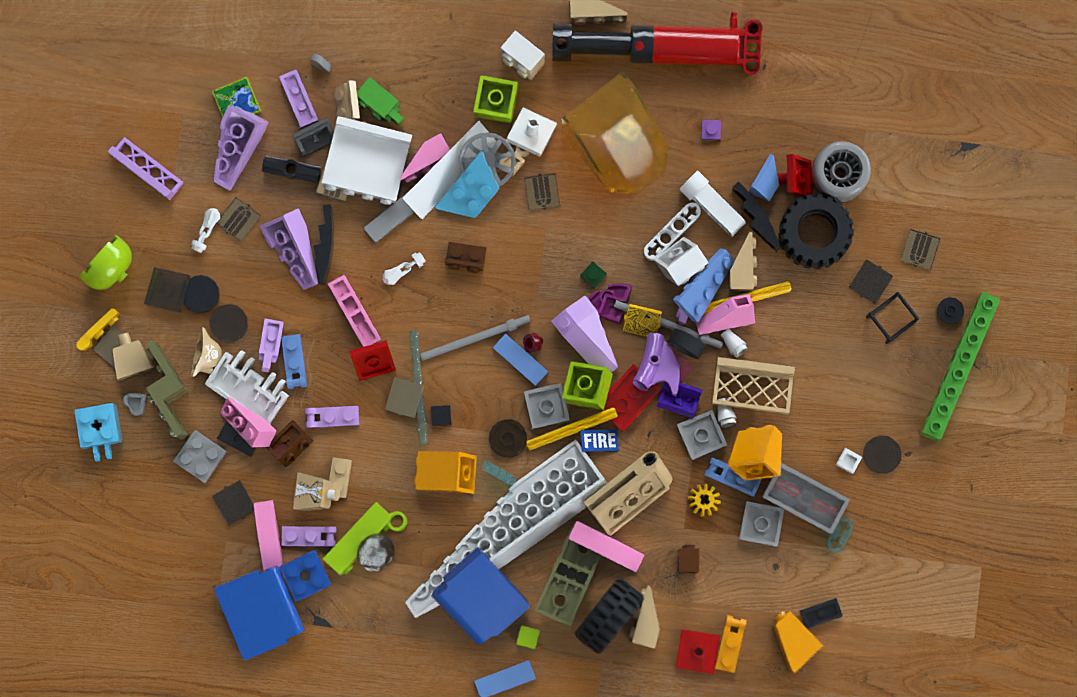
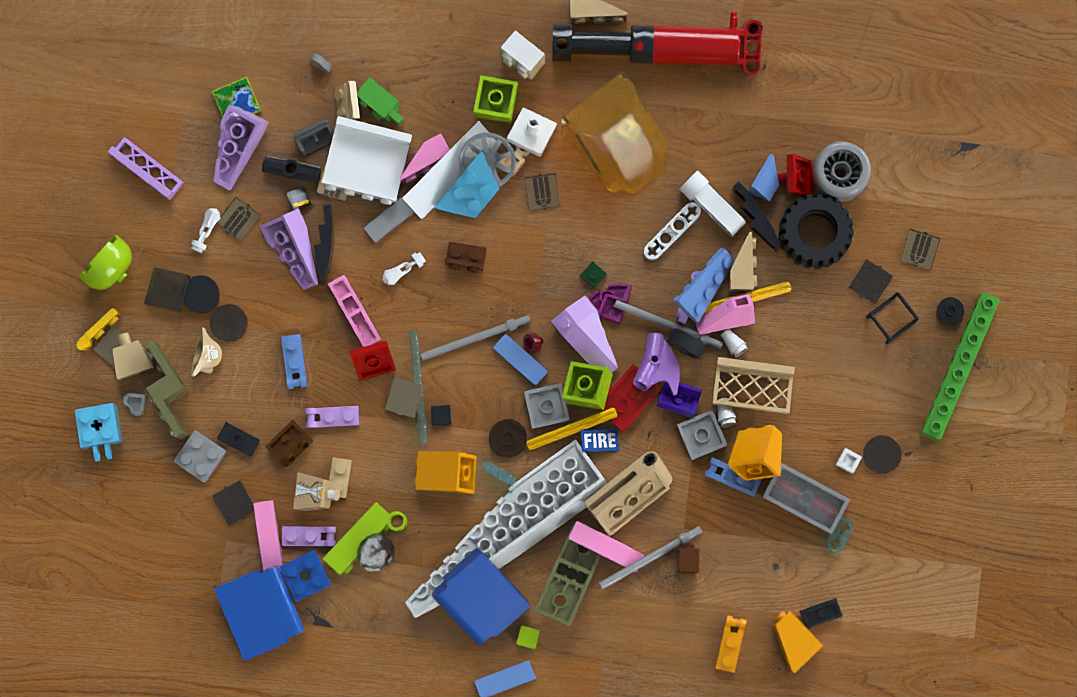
white hinge [205,350,289,424] -> none
bright pink slope [220,397,276,447] -> none
lavender hinge [258,318,284,372] -> none
lavender plate [279,69,319,129] -> none
black tyre [575,578,644,654] -> none
yellow piece [623,304,662,337] -> none
tan slope [629,585,660,649] -> none
white brick [654,237,709,286] -> none
red tile [675,629,720,674] -> none
clear pink tile [677,355,694,382] -> none
yellow gear [688,484,721,517] -> none
medium lavender plate [701,120,721,141] -> none
light grey plate [739,501,784,547] -> none
none -> slope [286,187,312,210]
none -> light grey bar [598,526,702,590]

